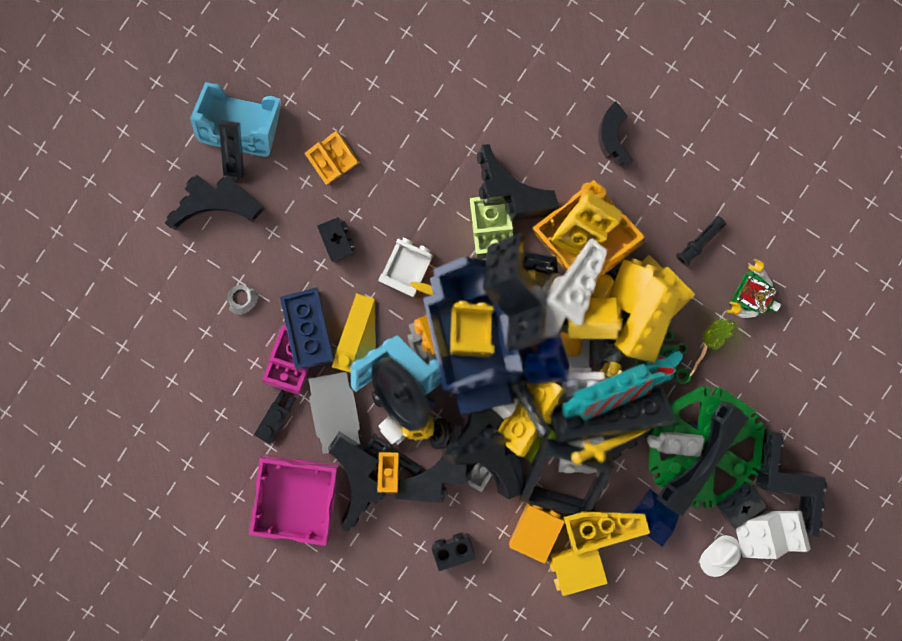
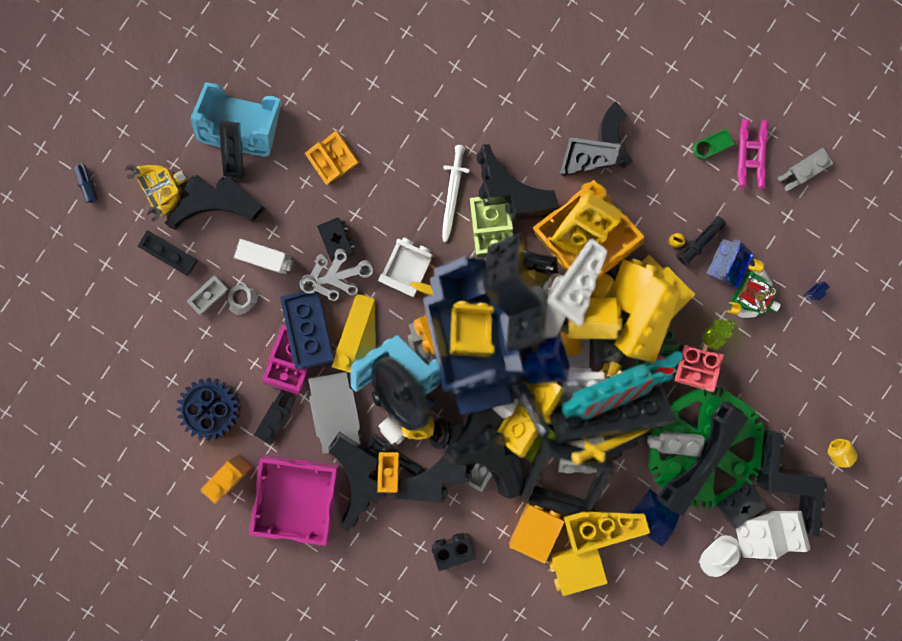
none -> dark blue axle [74,164,98,203]
none -> torso [124,165,188,222]
none -> black plate [137,230,198,276]
none -> dark blue gear [176,378,240,441]
none -> light grey plate [187,275,229,315]
none -> light orange brick [201,454,252,503]
none -> white brick [234,239,293,274]
none -> light grey plant [299,249,373,301]
none -> white sword [443,145,470,242]
none -> wing [559,137,624,176]
none -> yellow hinge [669,233,685,249]
none -> coral slope [675,345,724,392]
none -> green piece [692,128,734,160]
none -> clear blue bracket [706,239,753,289]
none -> dark pink piece [737,119,769,189]
none -> light grey hinge [778,148,833,191]
none -> clear blue plate [804,281,830,301]
none -> yellow head [828,439,858,468]

